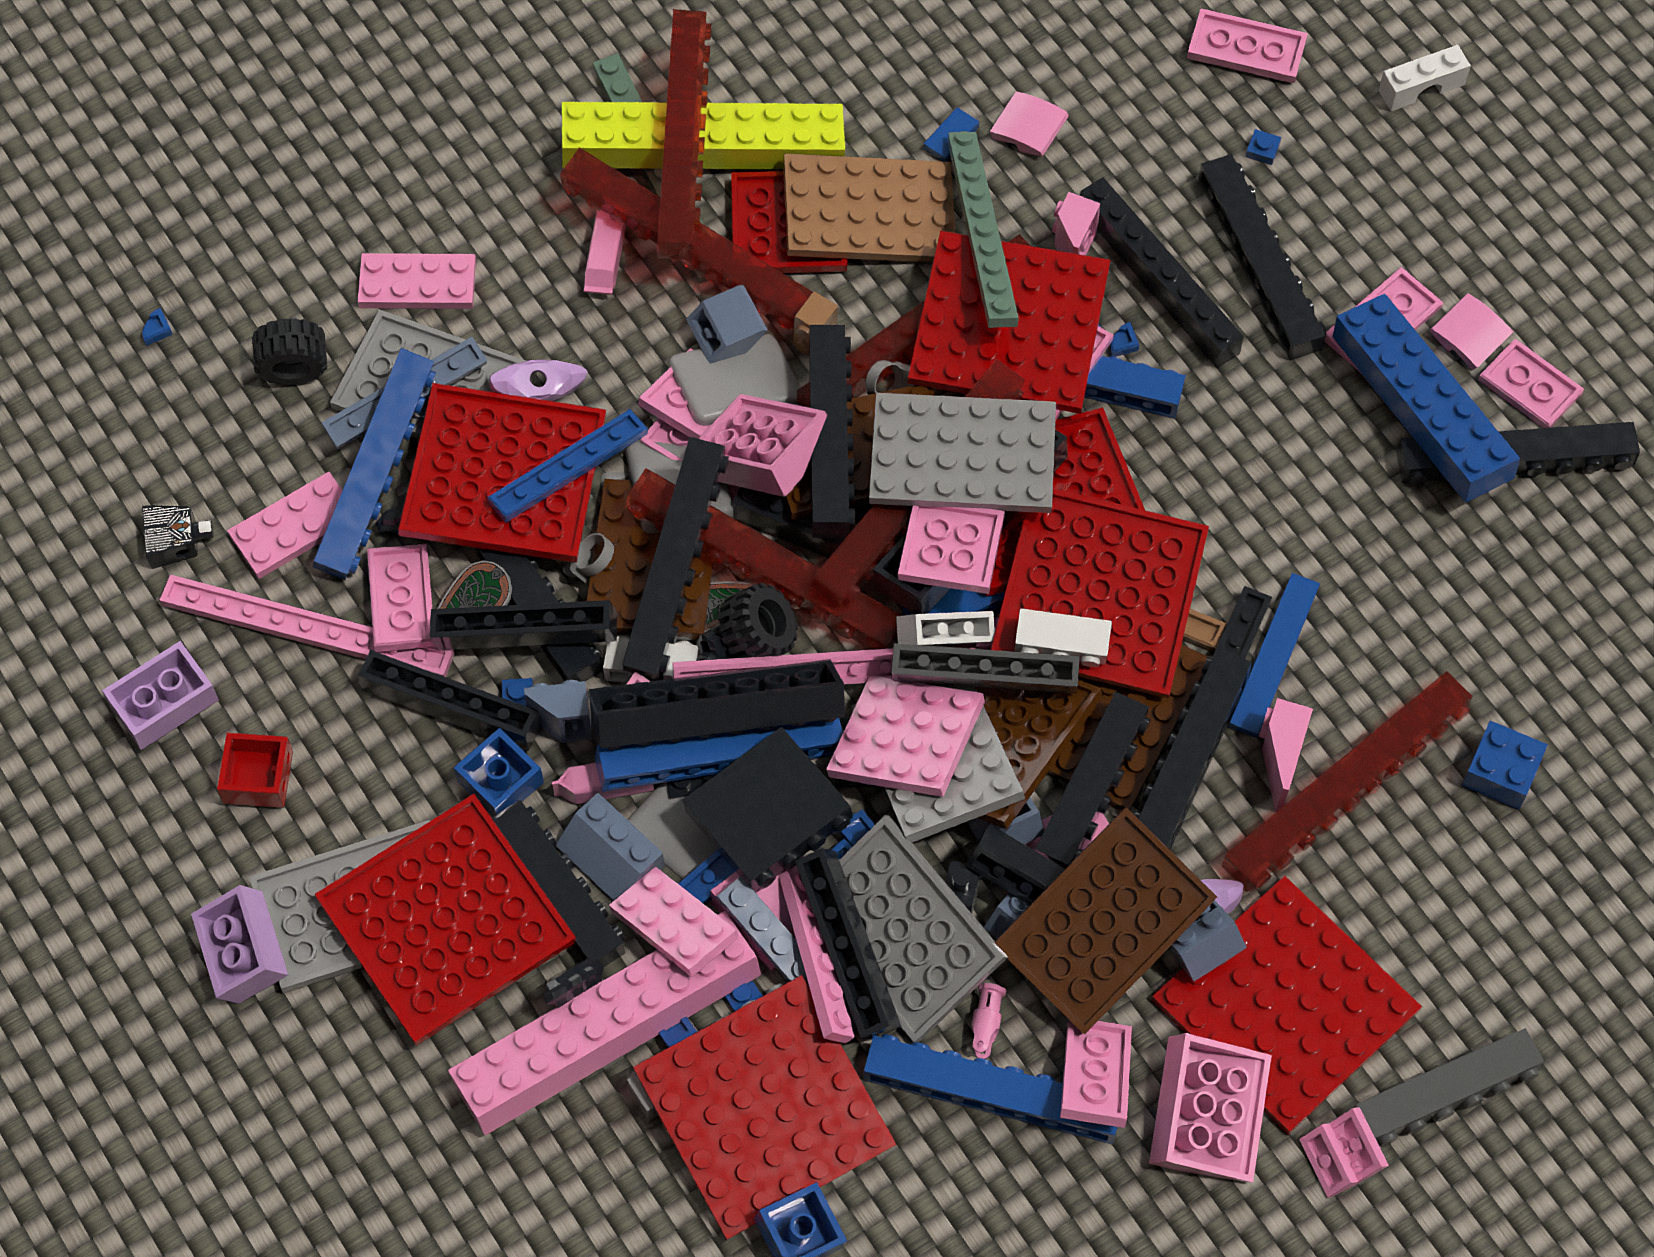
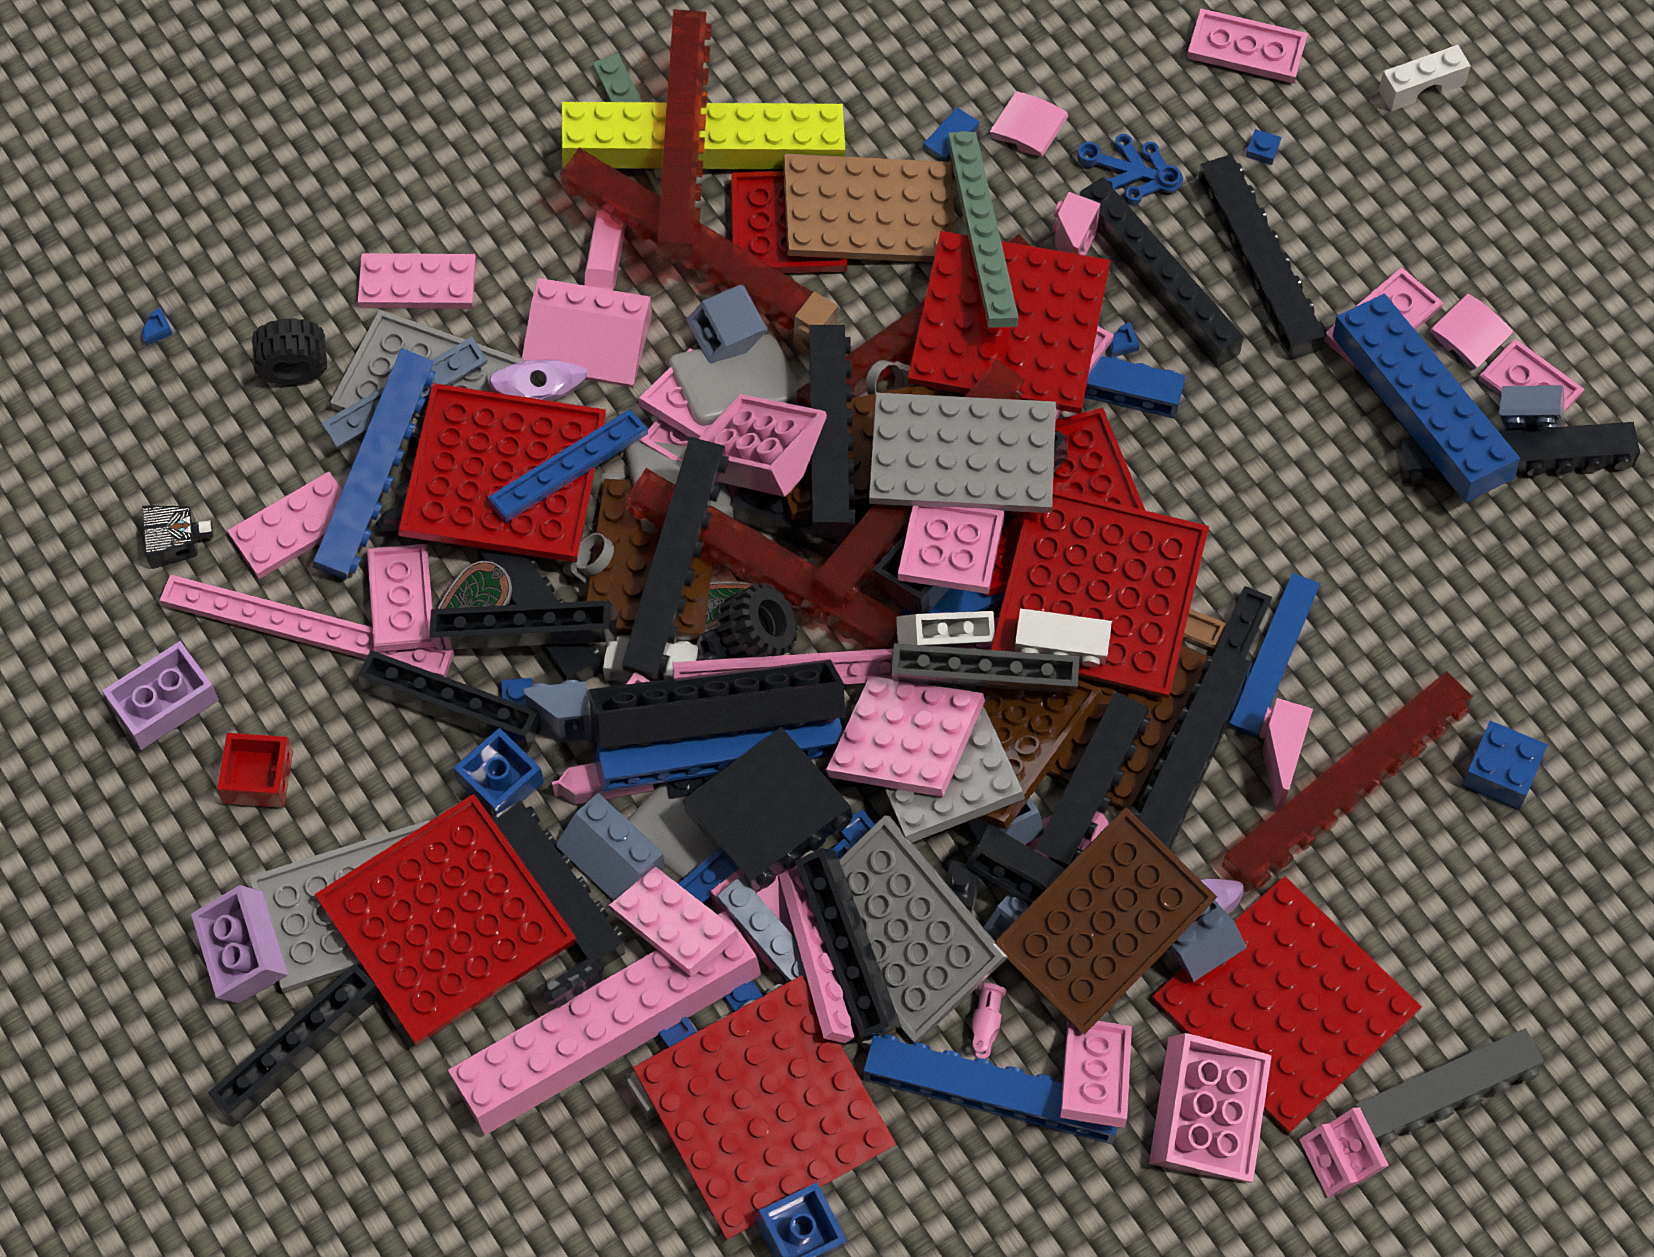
none -> black brick [208,964,381,1126]
none -> bright pink slope [522,278,652,388]
none -> blue plant [1077,134,1183,206]
none -> sand blue slope [1499,385,1564,430]

